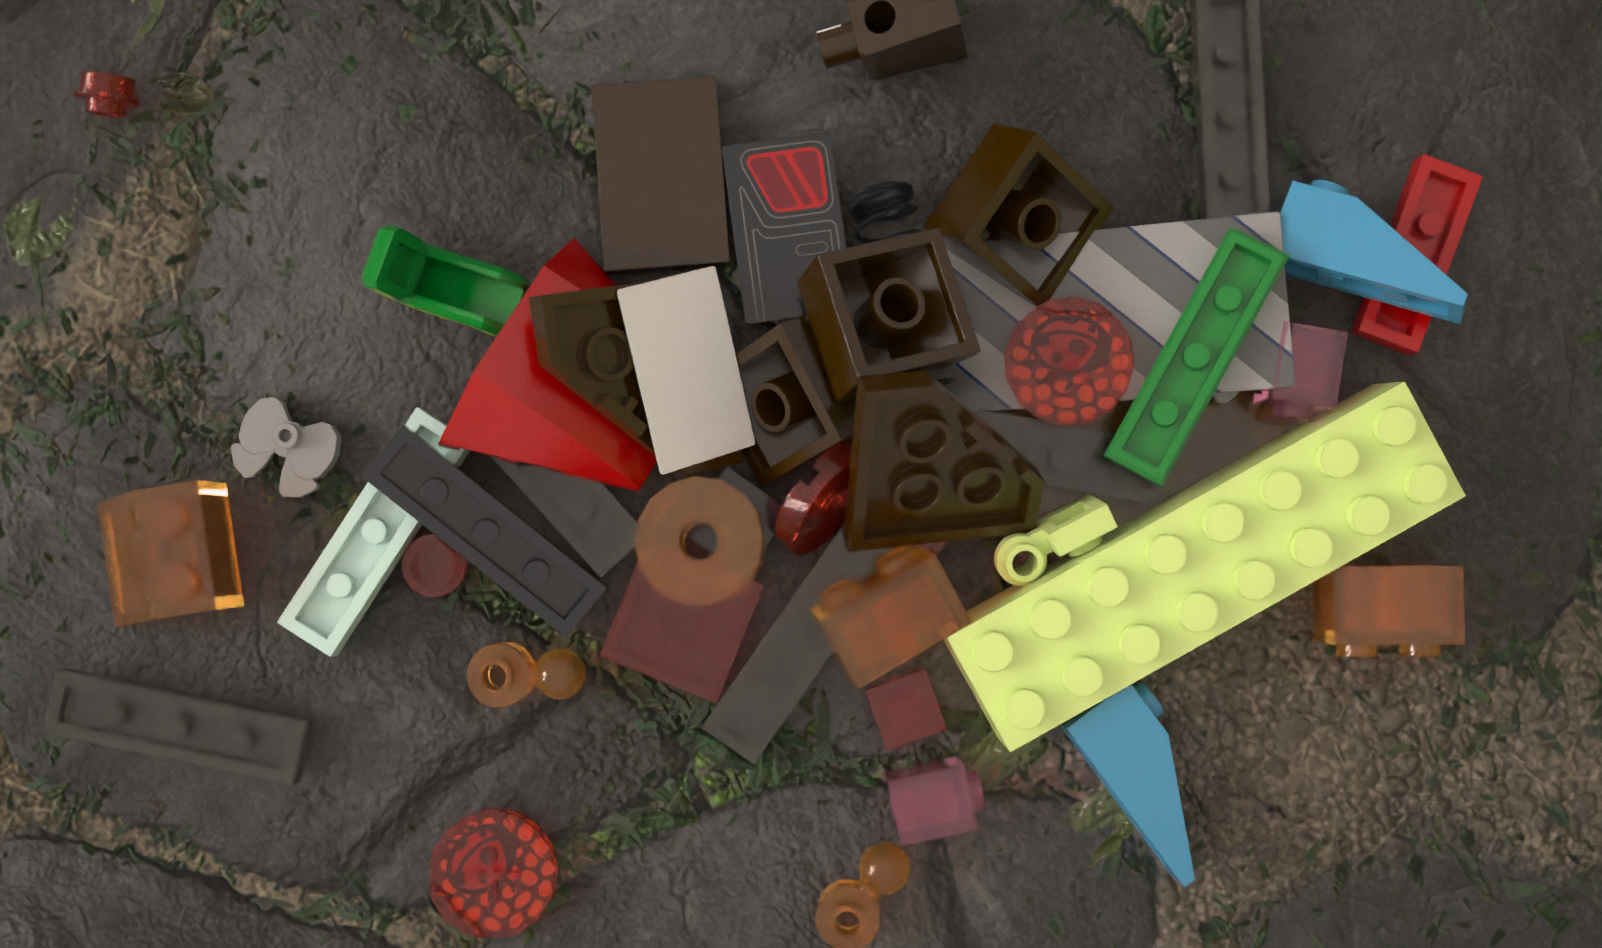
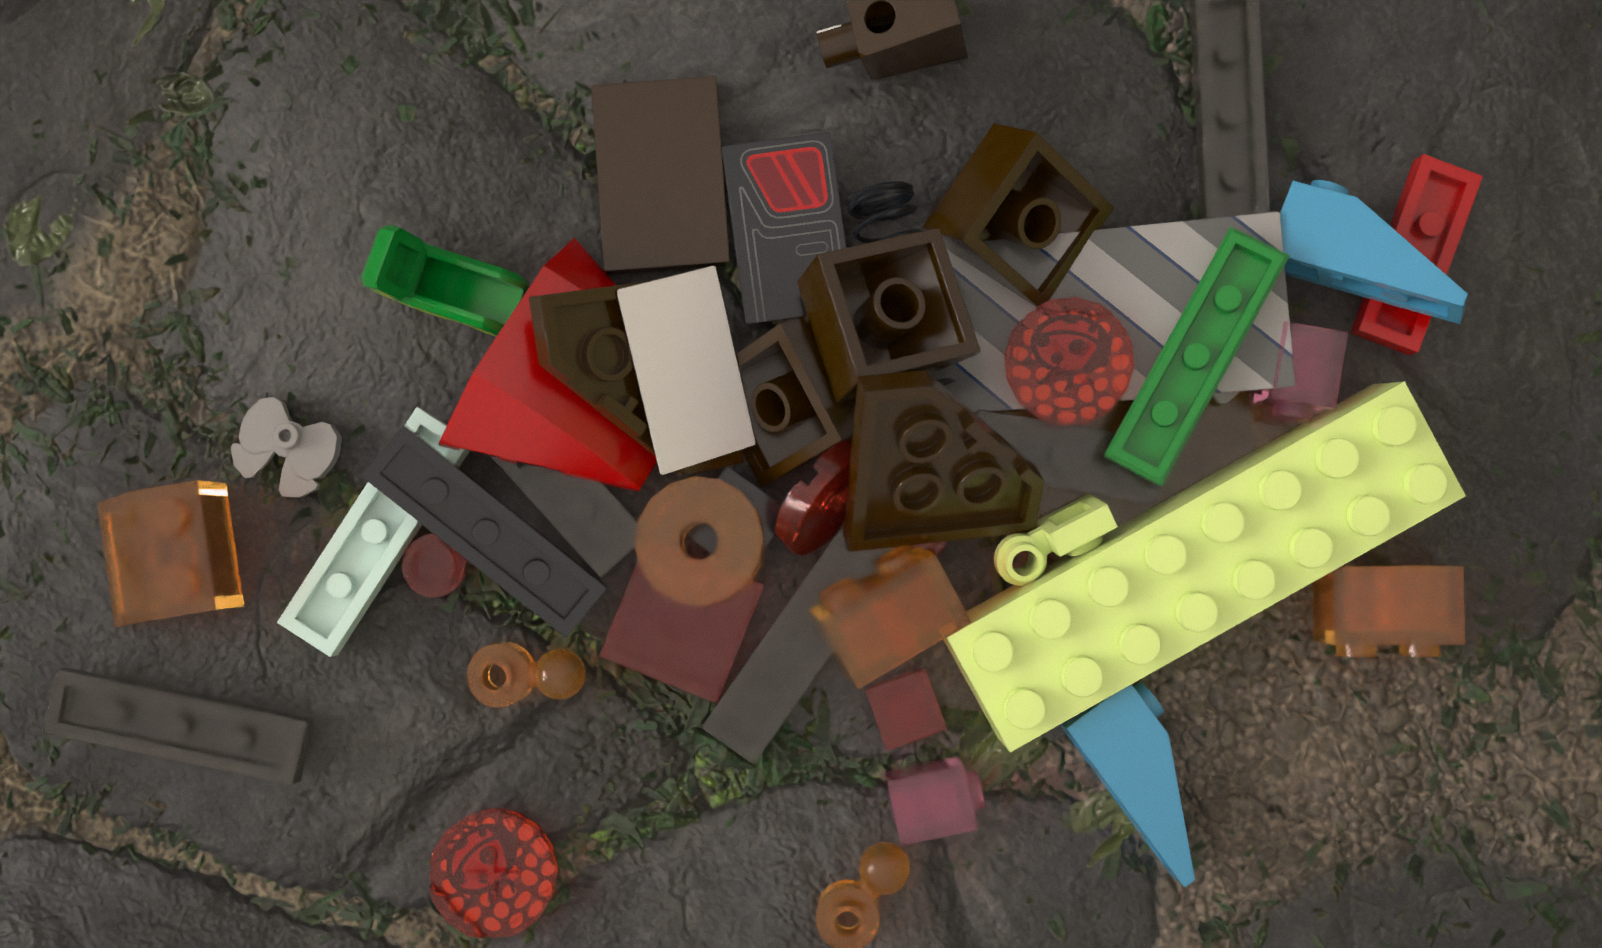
clear red plate [72,71,140,118] -> none

